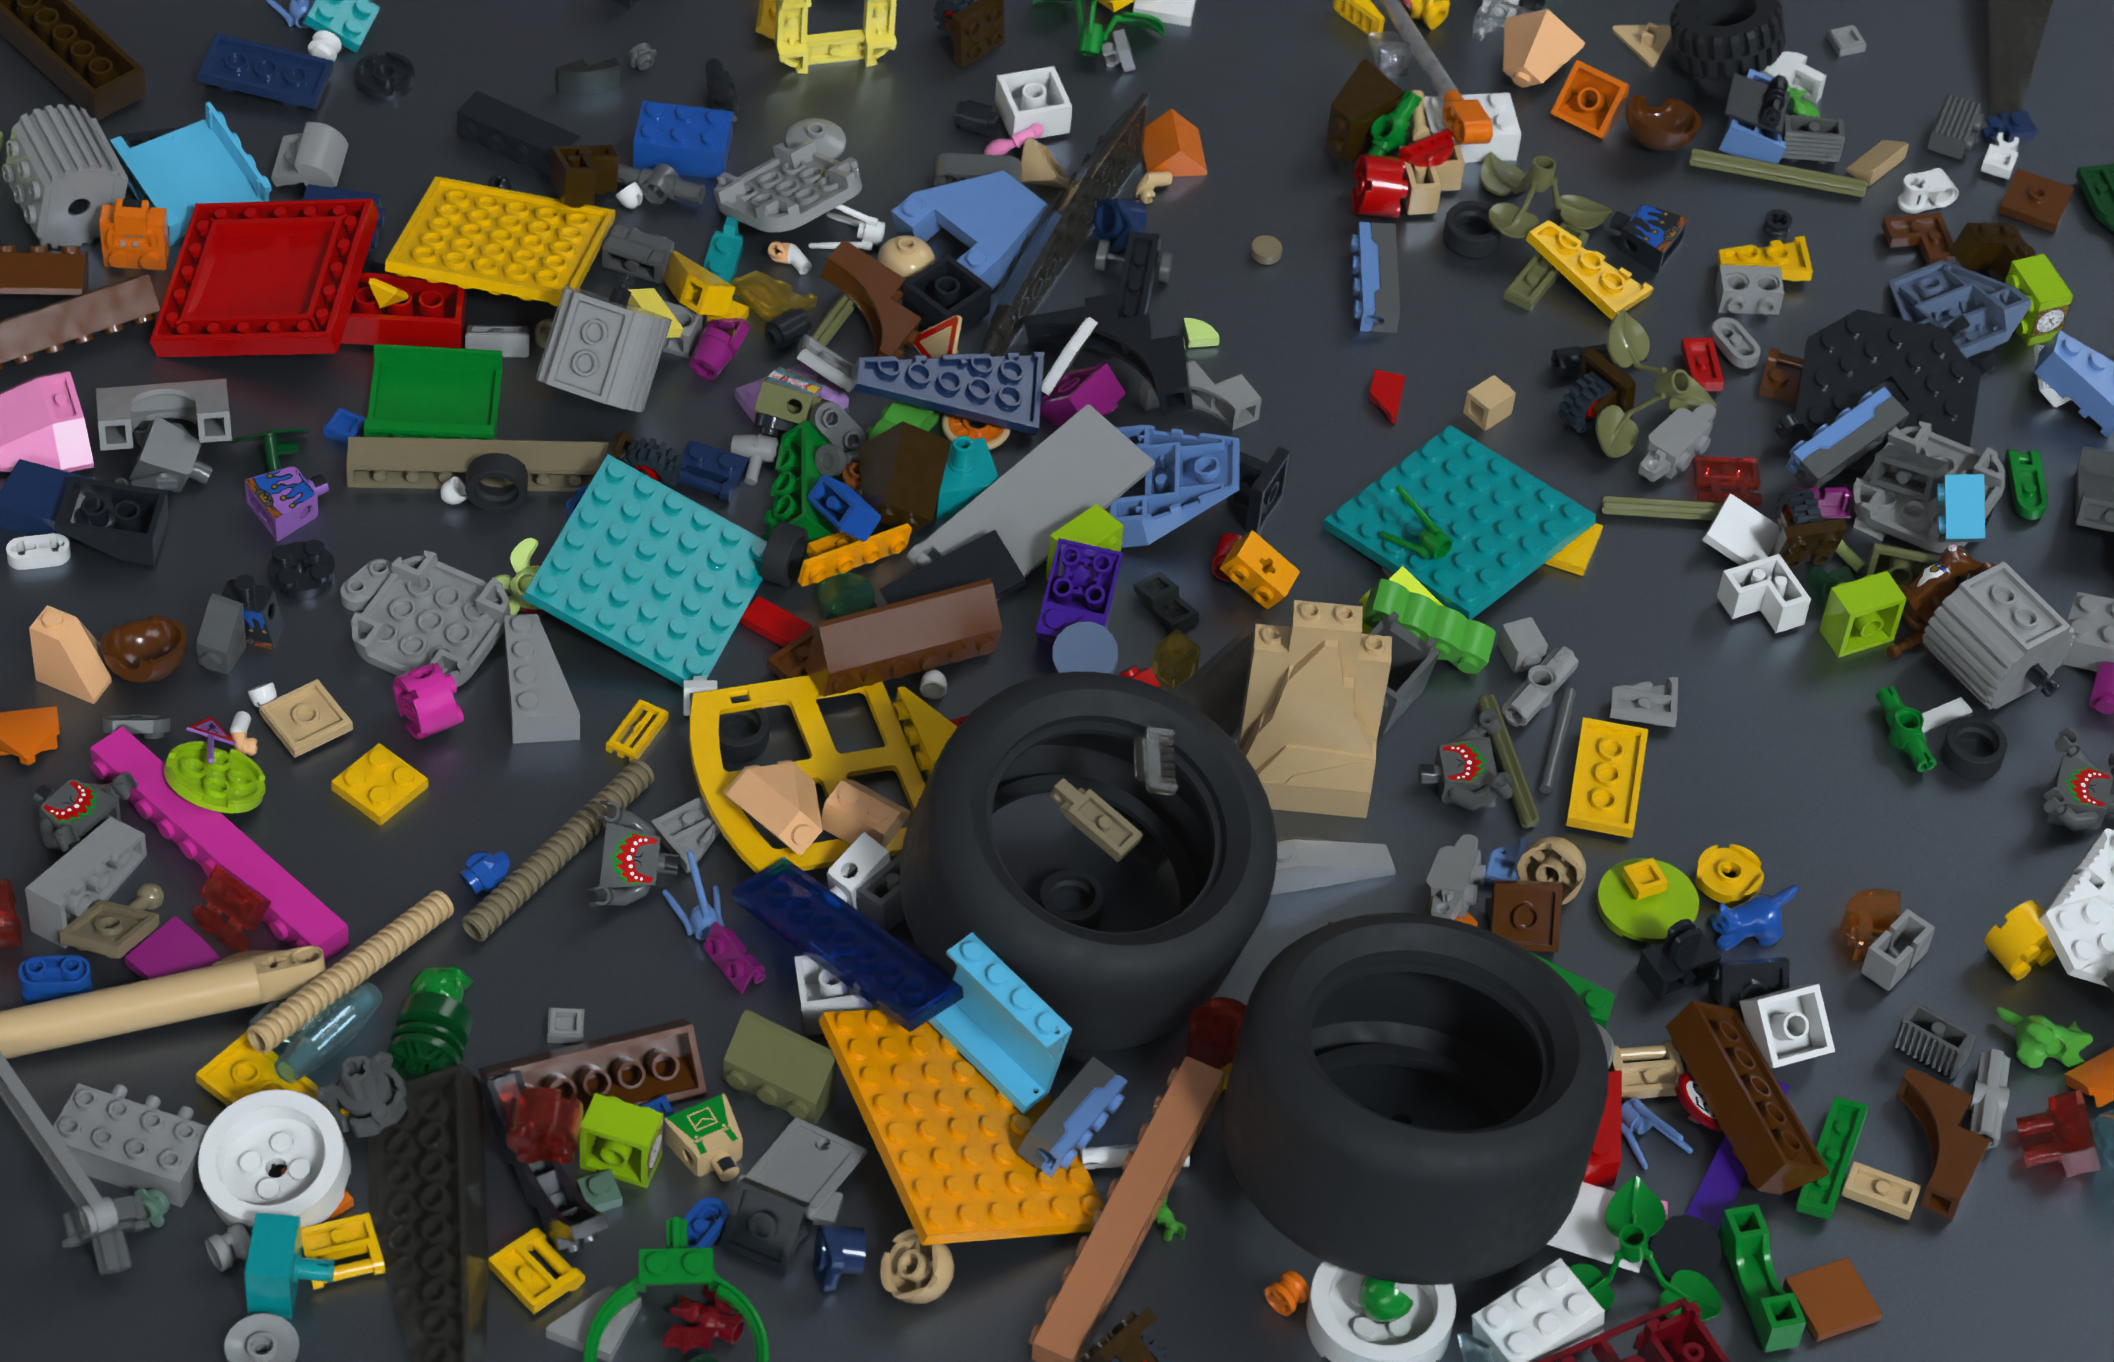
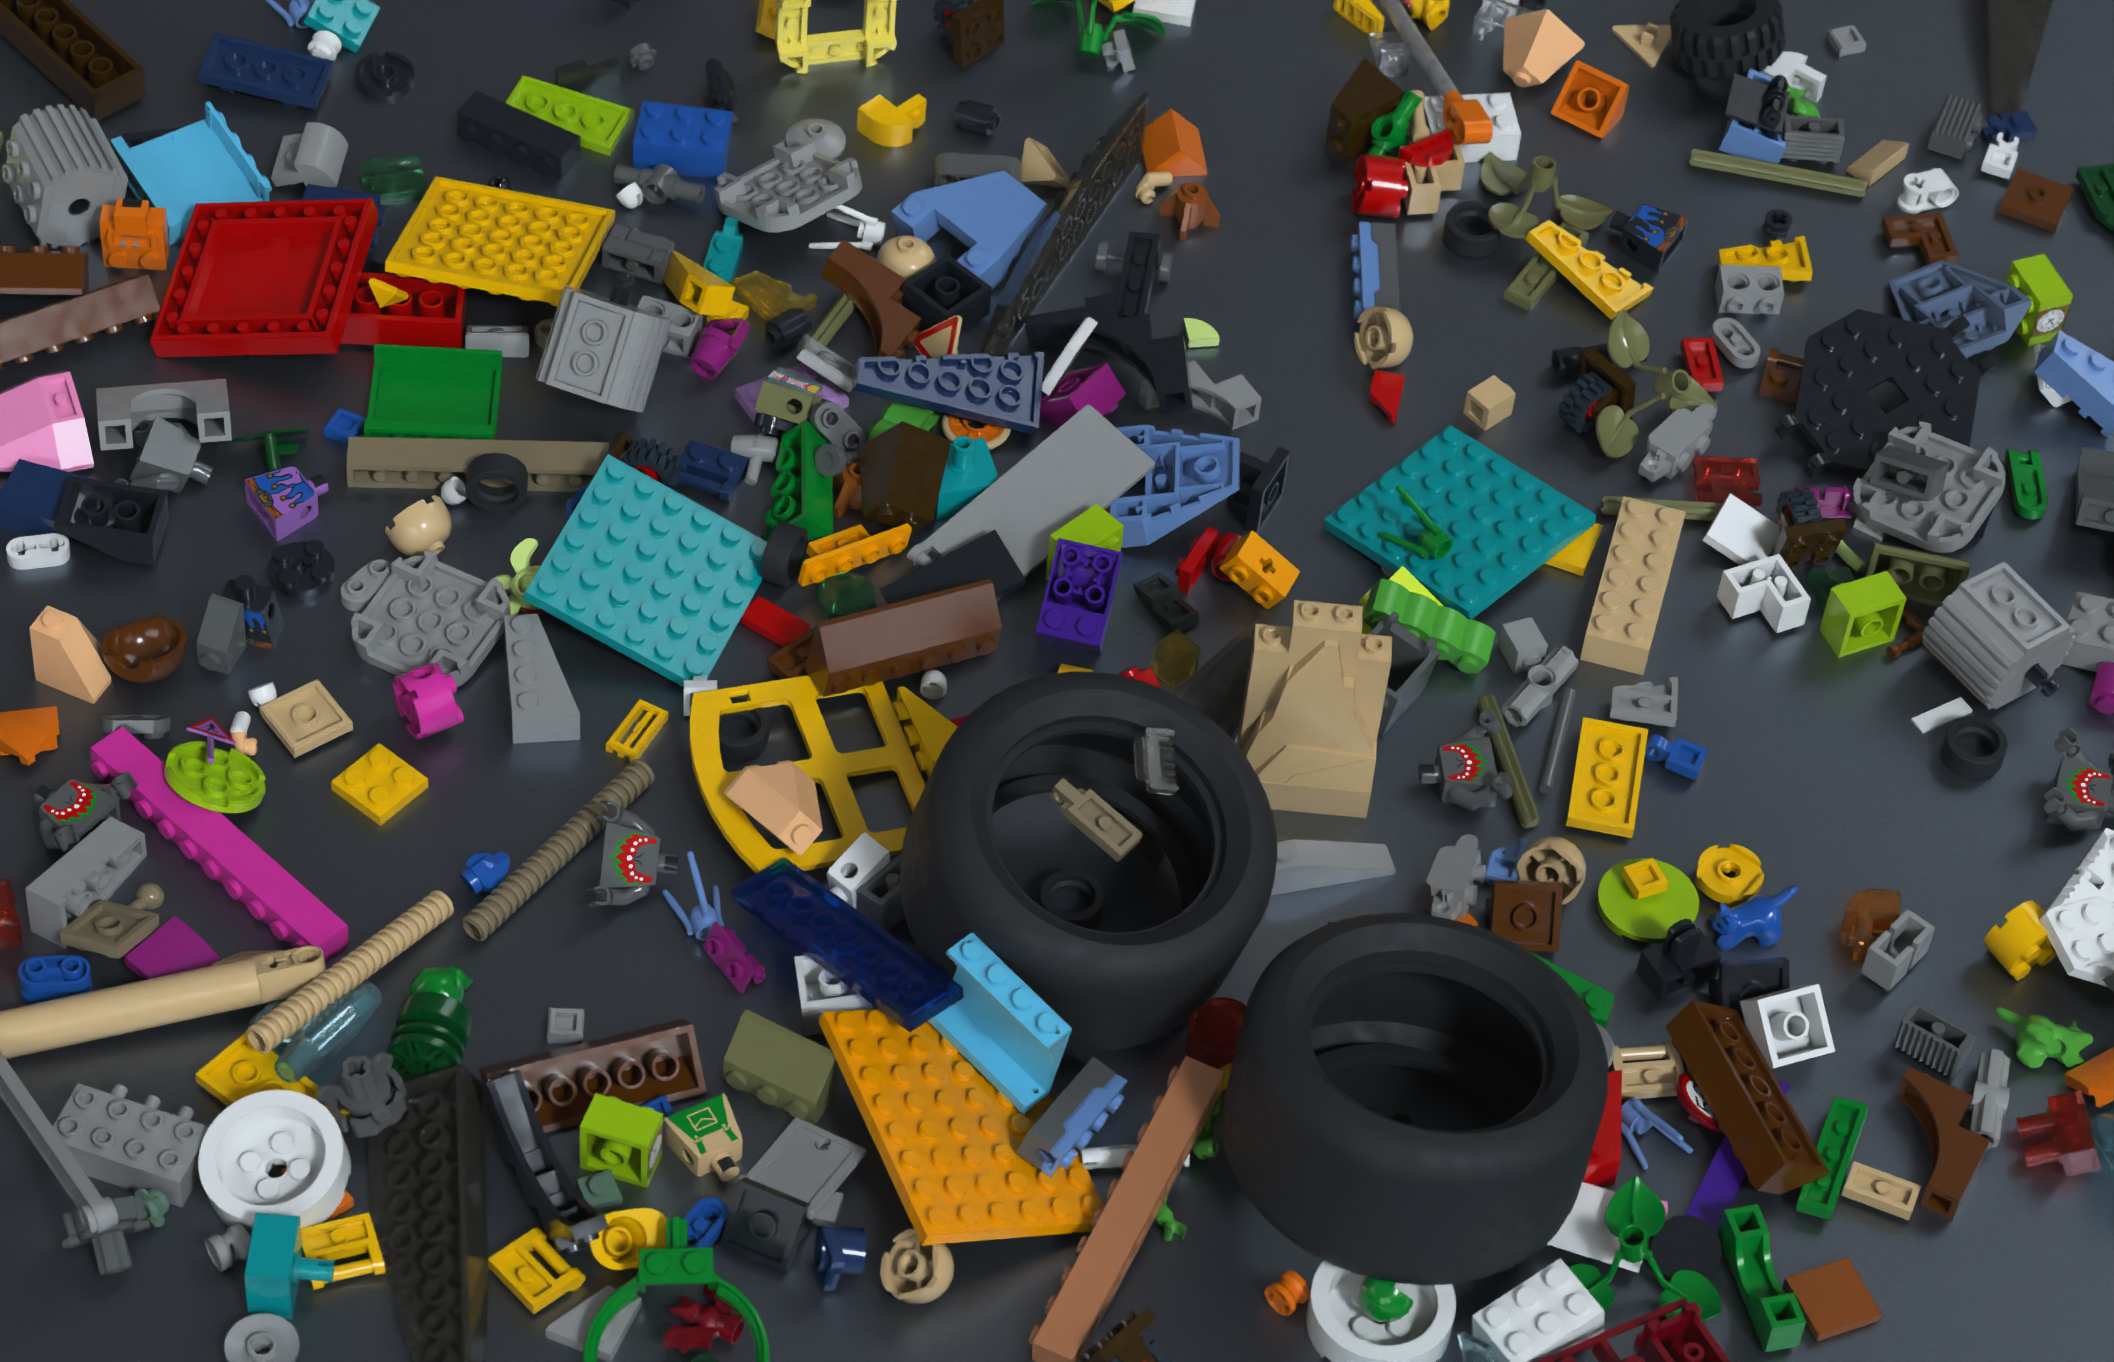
clear red plate [191,865,272,952] -> none
clear red brick [506,1088,584,1164] -> none
dark brown brick [550,145,619,208] -> none
light yellow tile [628,288,684,338] -> none
light grey wing [651,796,720,873] -> none
arm [768,241,812,274] -> none
blue brick [807,474,881,542] -> none
light nougat slope [821,779,911,848] -> none
bright pink piece [984,124,1044,155] -> none
white brick [995,66,1072,139] -> none
sand blue tile [1053,622,1118,674] -> none
dark blue piece [1093,198,1147,254] -> none
dark tan tile [1251,235,1282,265] -> none
reddish brown cylinder [1626,94,1702,152] -> none
dark grey piece [1786,387,1909,488] -> none
green pin [1876,686,1937,772] -> none
reddish brown animal [1898,544,1996,634] -> none
medium azure brick [1936,474,1985,543] -> none
dark brown brick [1950,222,2036,283] -> none
none -> clear green plate [358,153,428,206]
none -> tan cylinder [385,495,452,557]
none -> lime tile [505,75,634,156]
none -> yellow piece [590,1208,667,1270]
none -> yellow brick [857,93,927,147]
none -> dark orange brick [1159,182,1220,241]
none -> red plate [1175,527,1219,595]
none -> bright green arm [1193,1103,1220,1159]
none -> tan cylinder [1354,306,1413,369]
none -> tan brick [1580,496,1686,675]
none -> blue plate [1645,734,1708,781]

